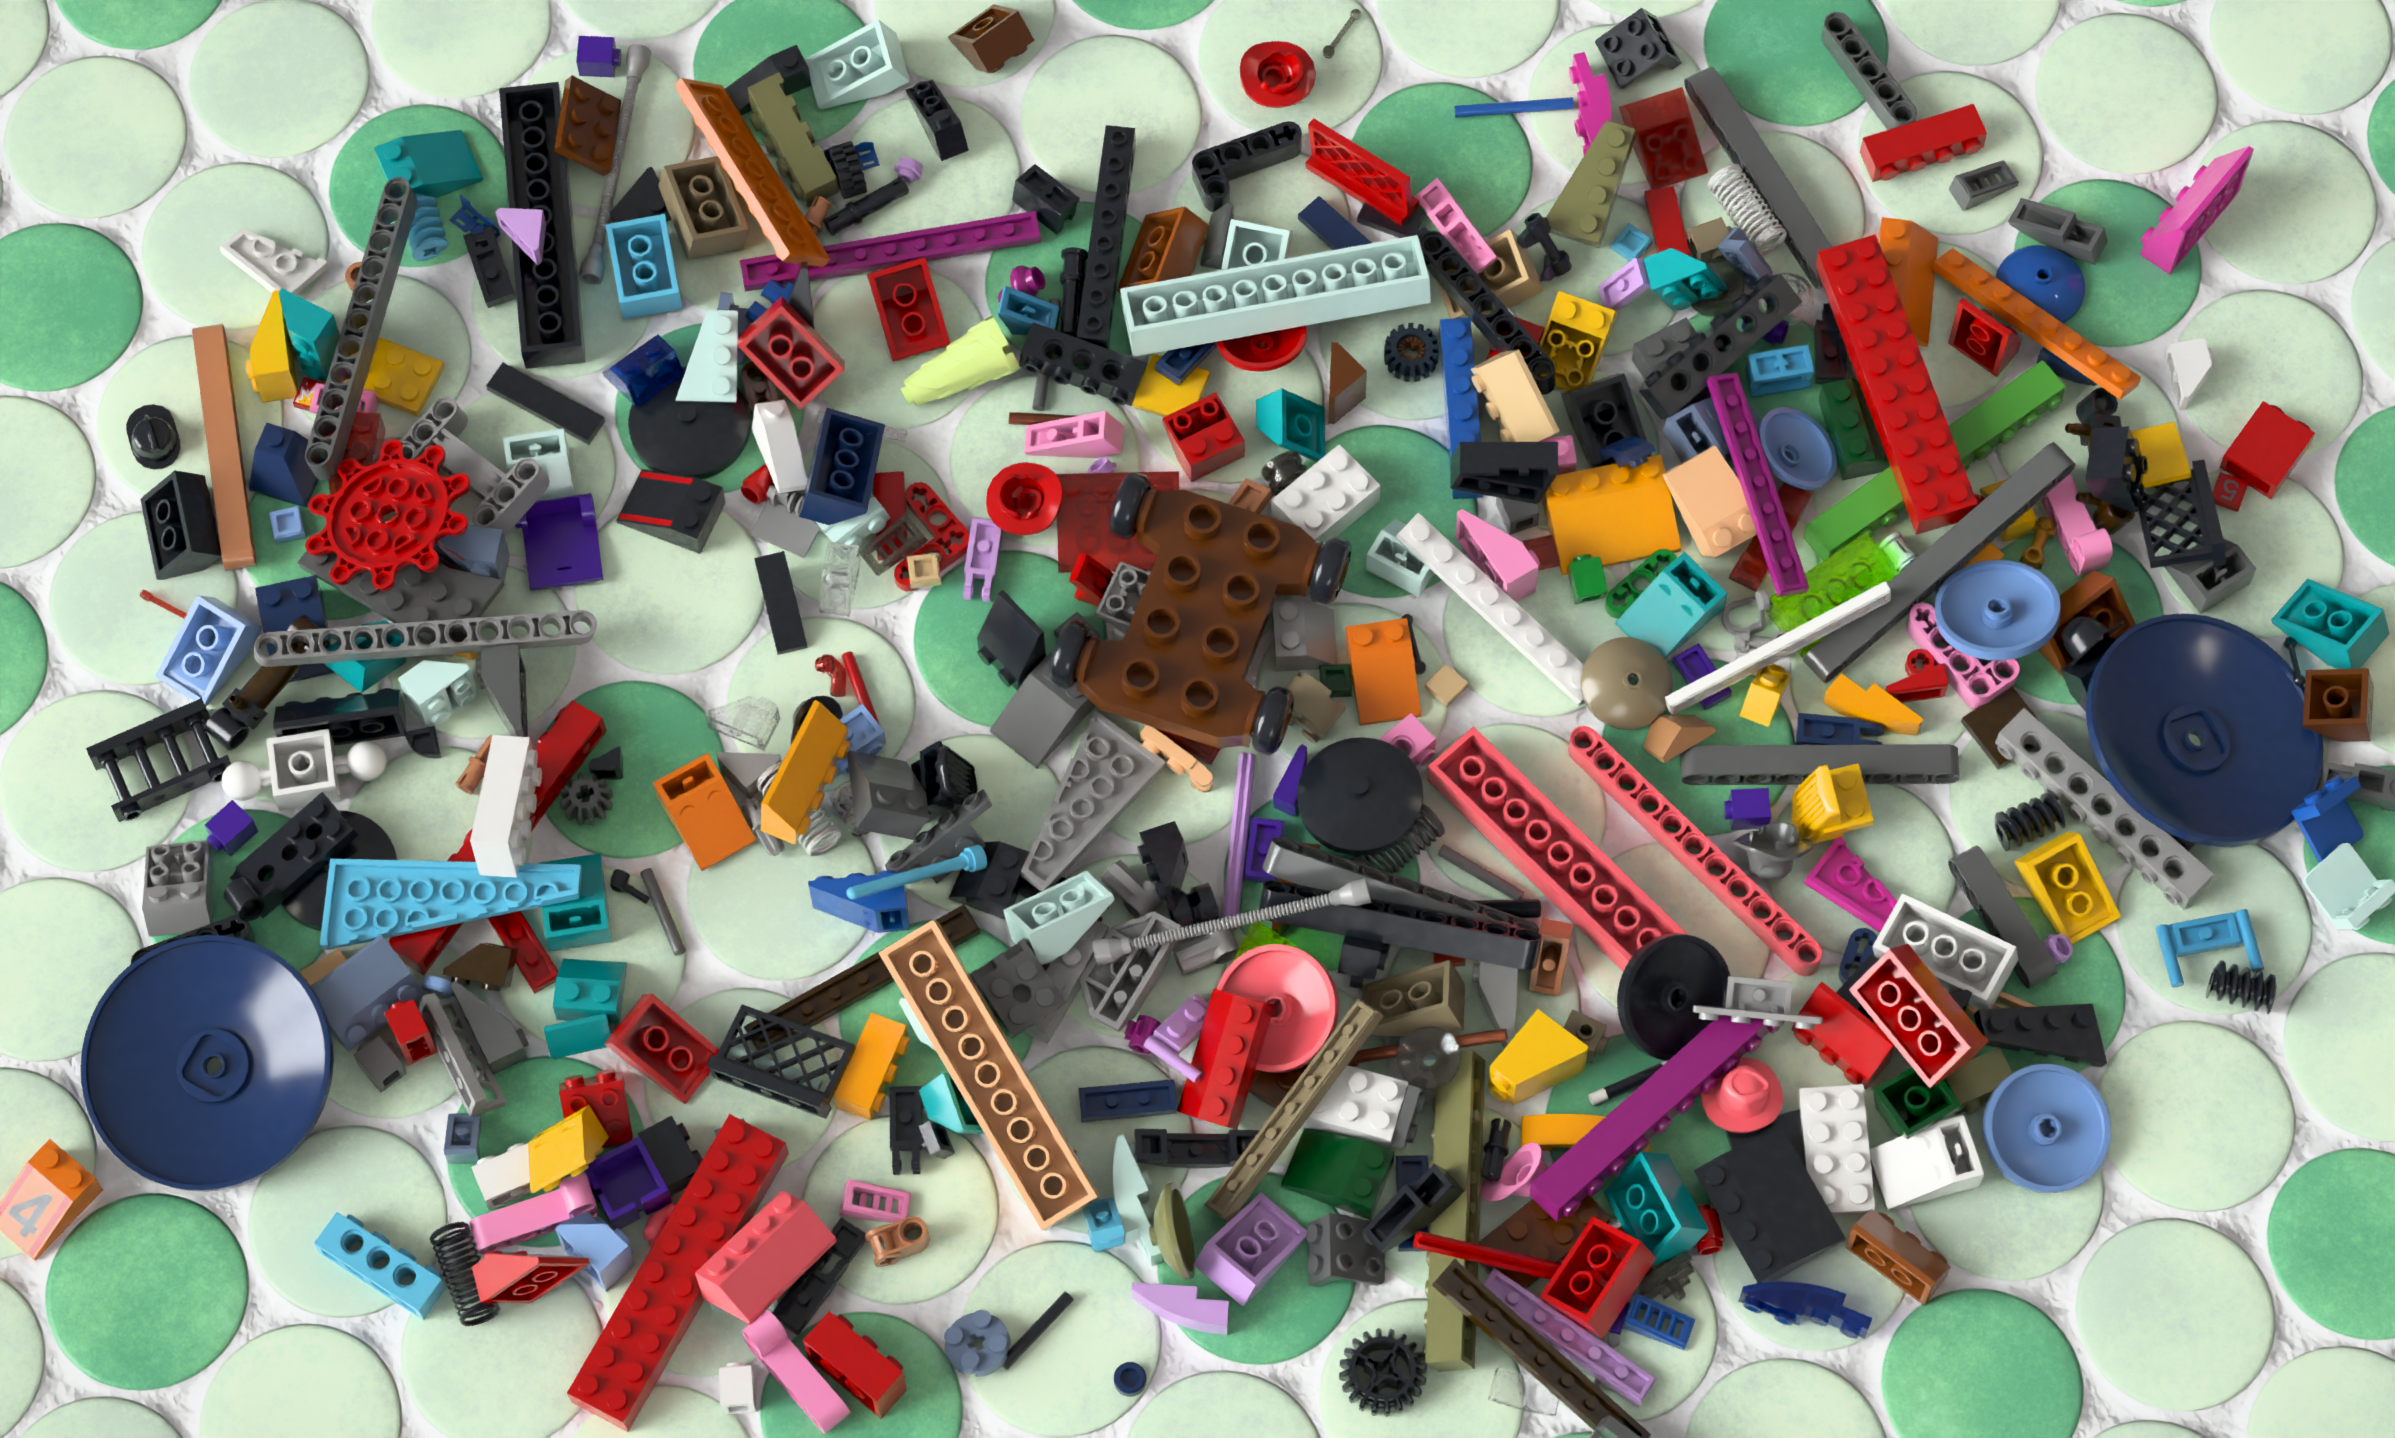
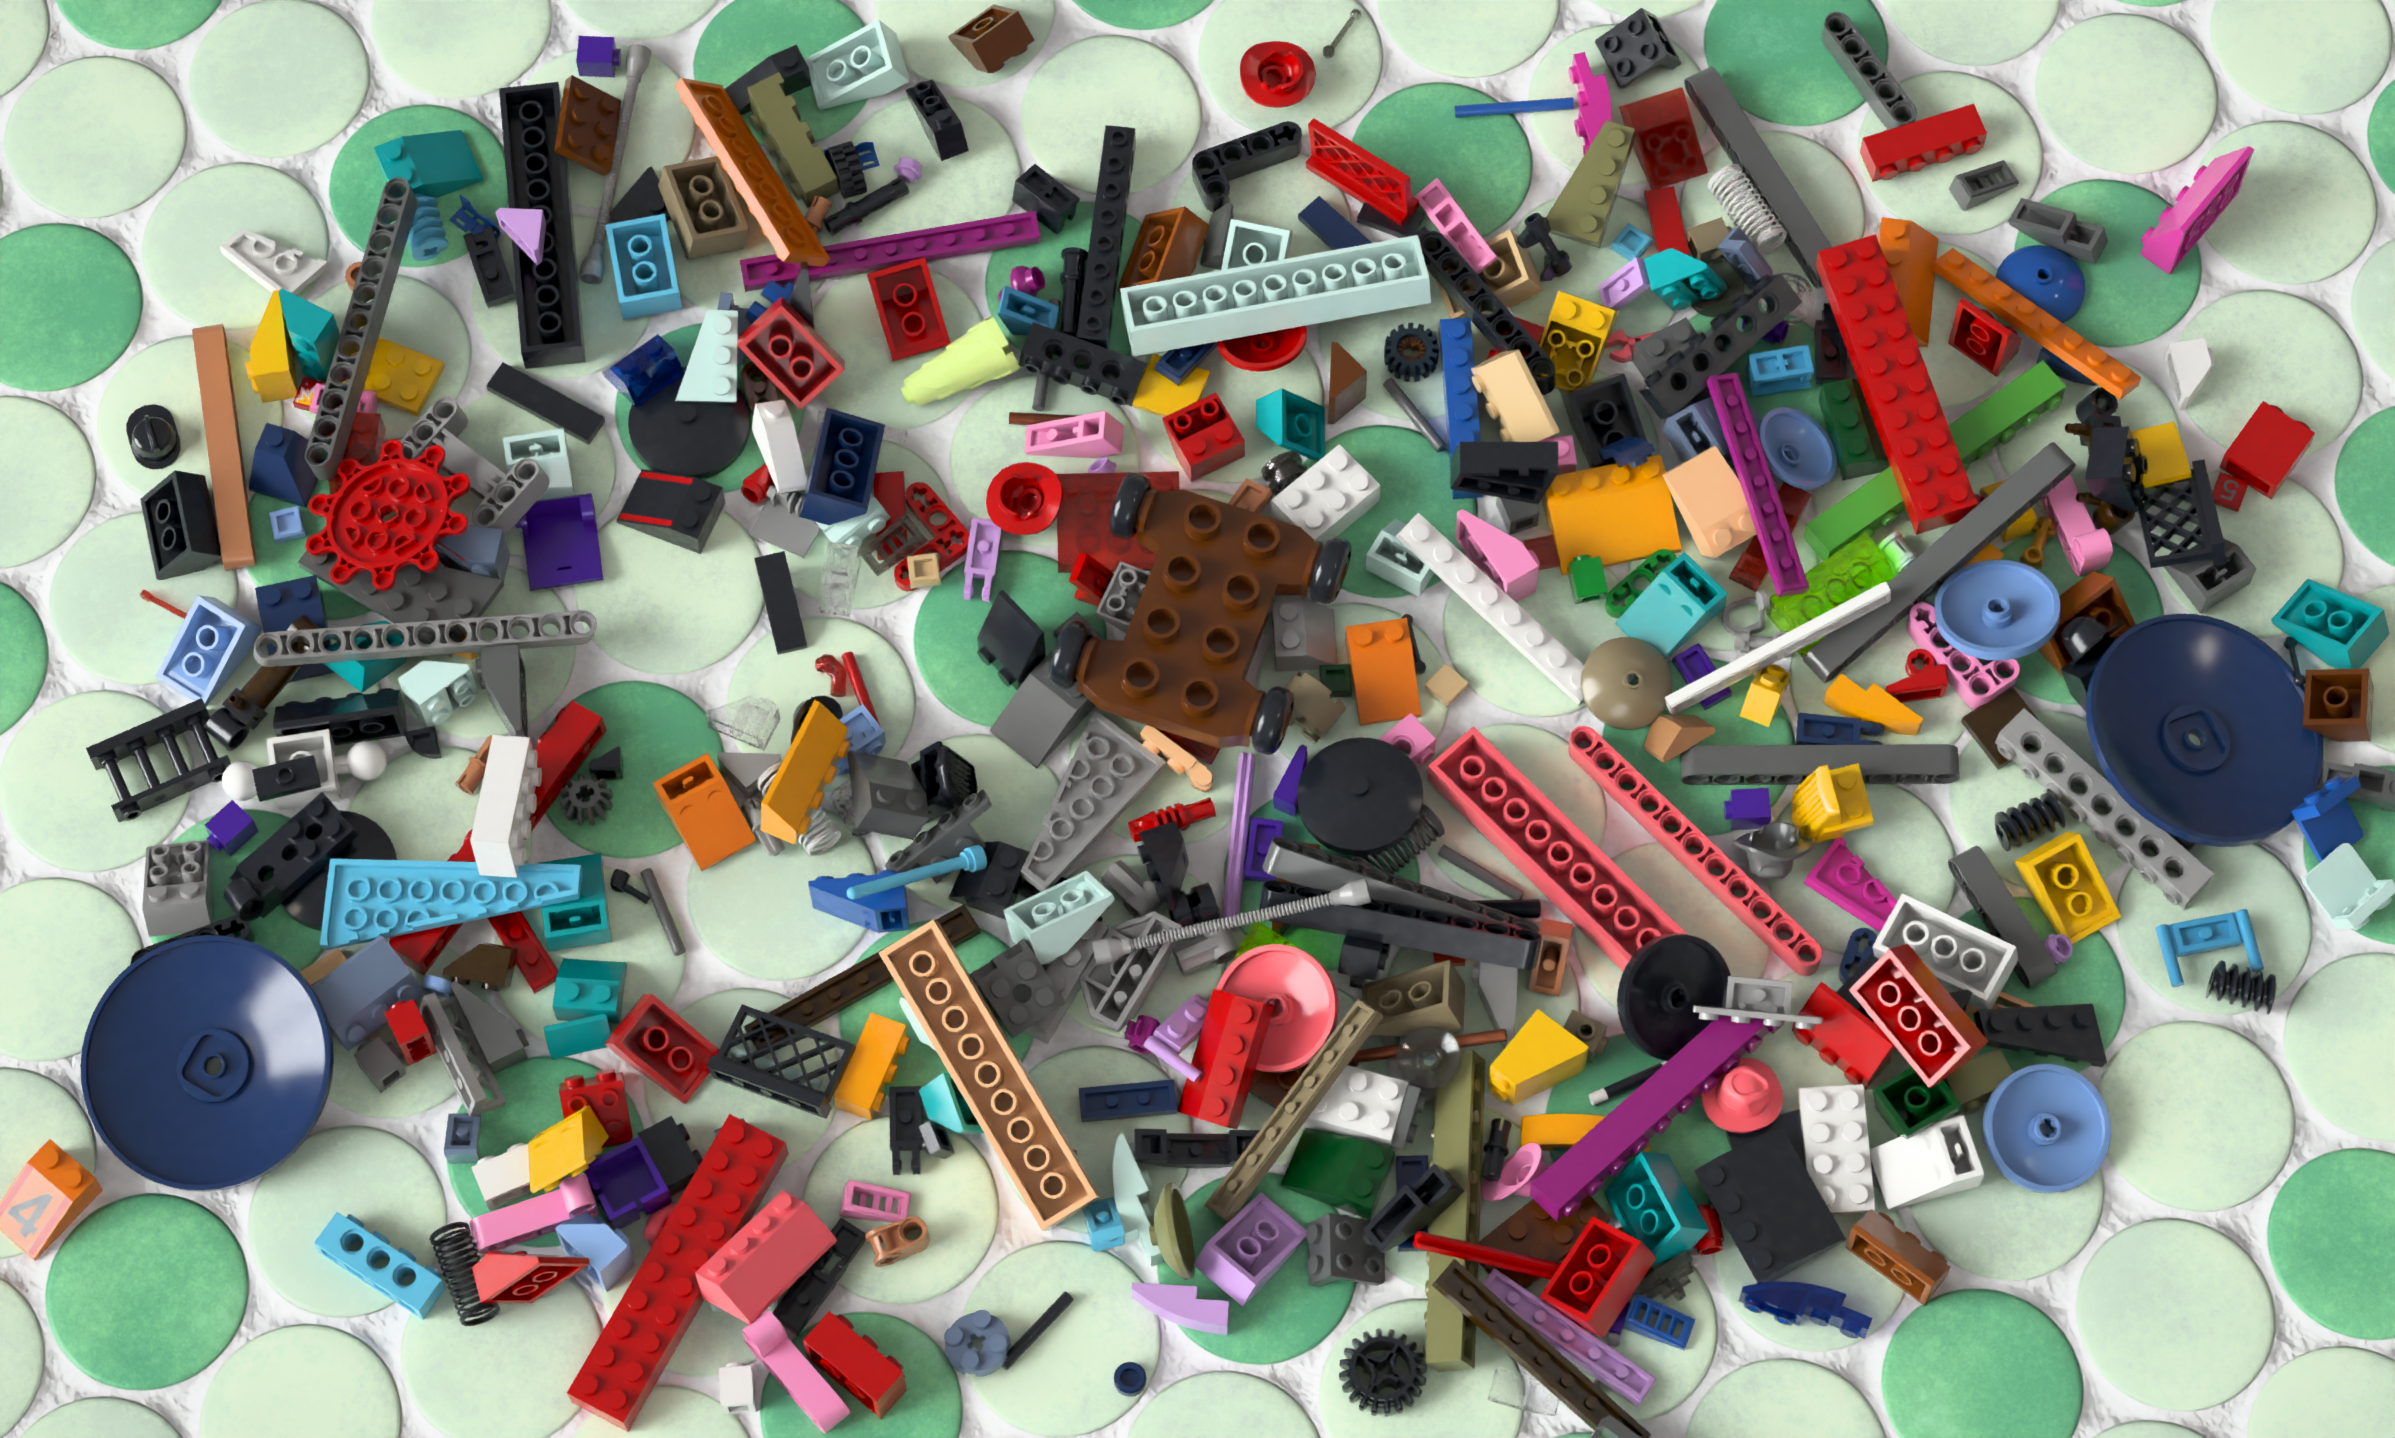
none -> black plate [252,755,321,802]
none -> red hinge [1128,797,1216,843]
none -> dark grey bar [1383,378,1447,452]
none -> coral bar [1606,330,1658,363]

